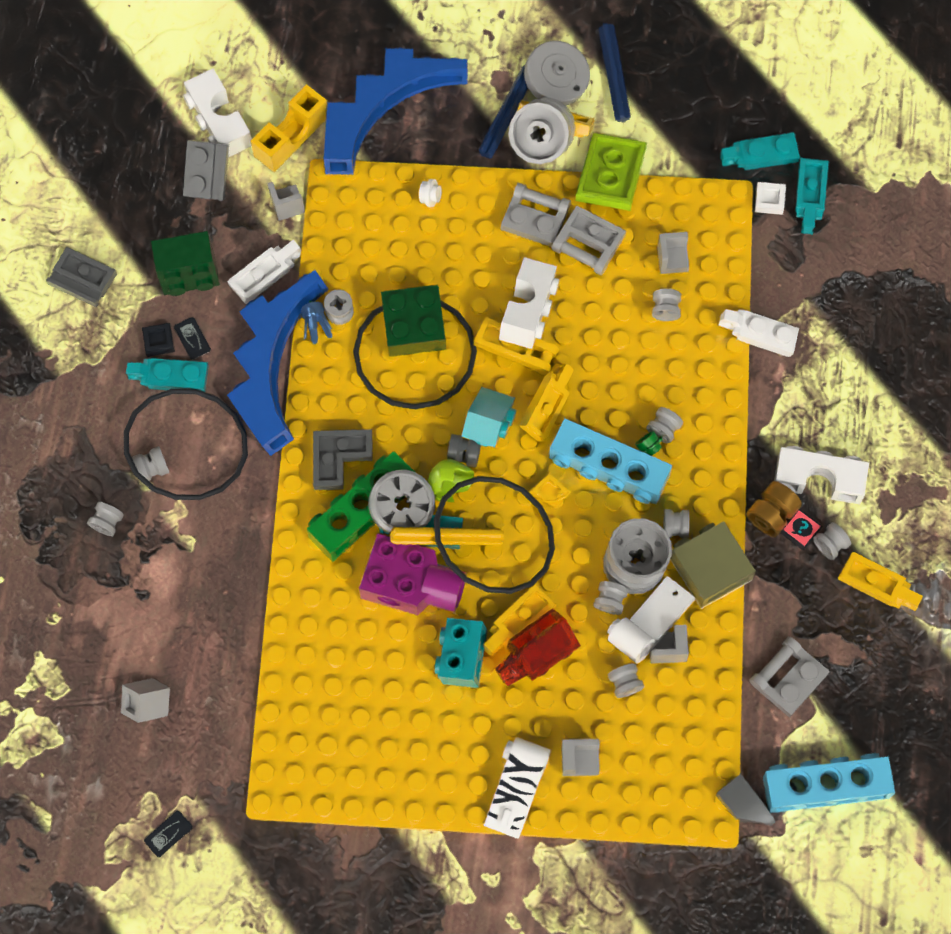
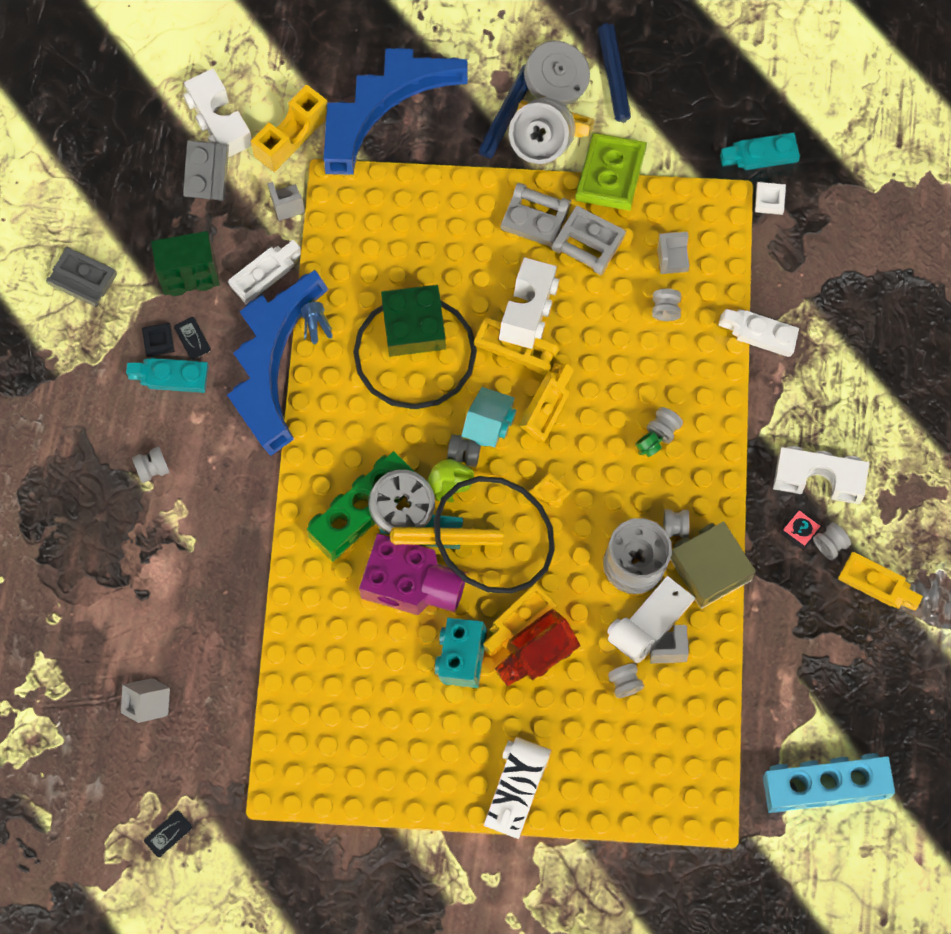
light grey wheel [87,502,124,536] -> none
black piece [123,388,248,500] -> none
dark grey plate [313,429,373,490] -> none
light grey wheel [324,290,354,325] -> none
white plate [419,179,442,207] -> none
medium azure brick [549,418,672,505] -> none
light grey panel [562,739,600,776] -> none
light grey wheel [593,581,628,615] -> none
dark grey slope [716,774,776,826] -> none
pearl gold wheel [746,481,802,537] -> none
light grey plate [749,636,830,718] -> none
teal hinge [795,158,829,235] -> none

